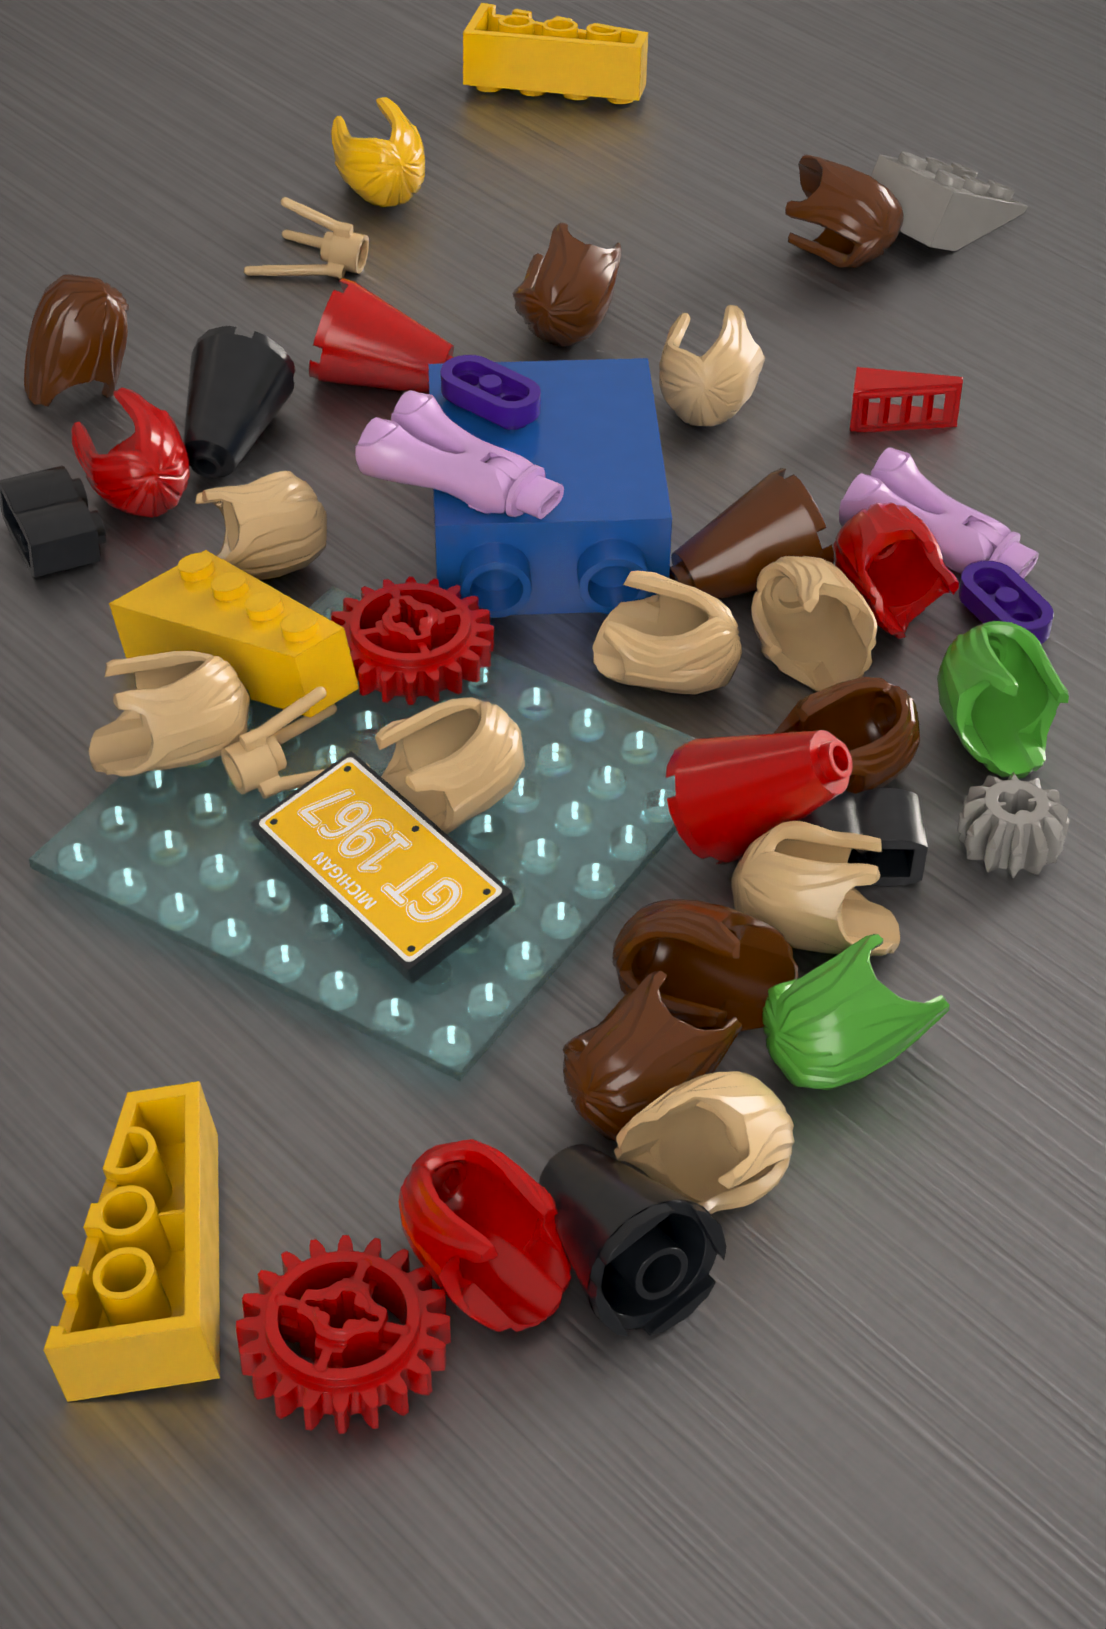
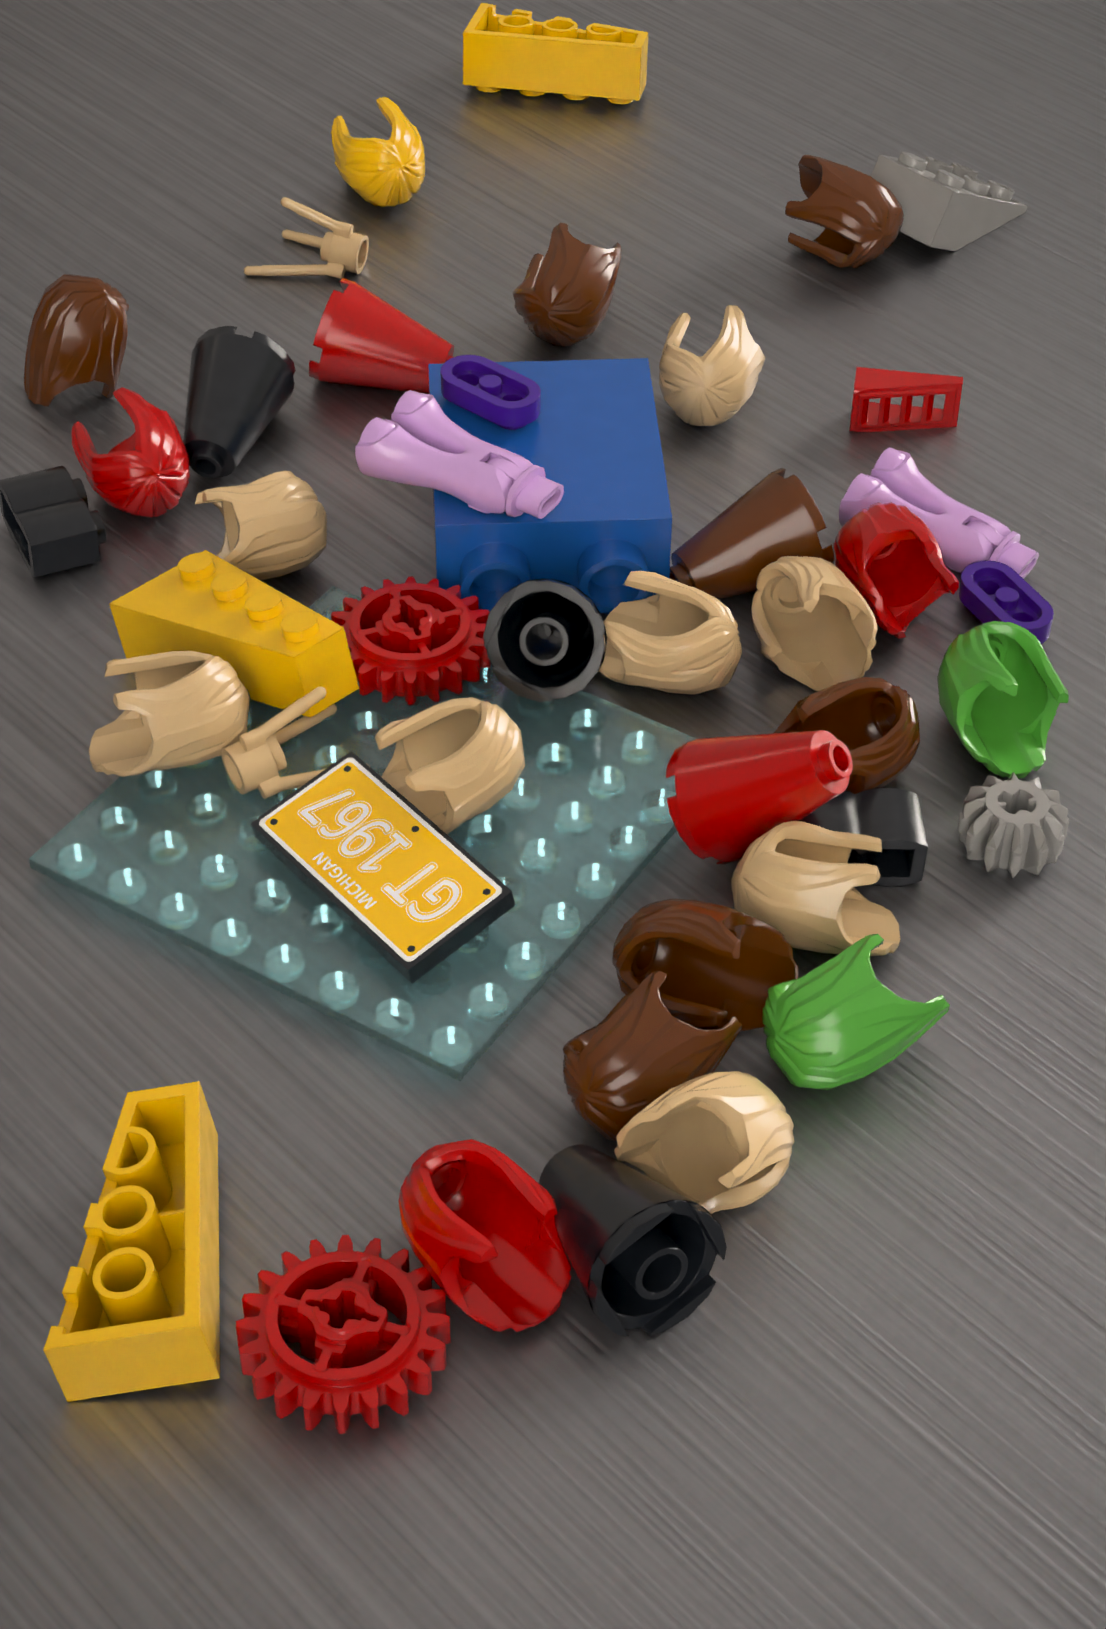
none -> black cone [483,578,607,702]

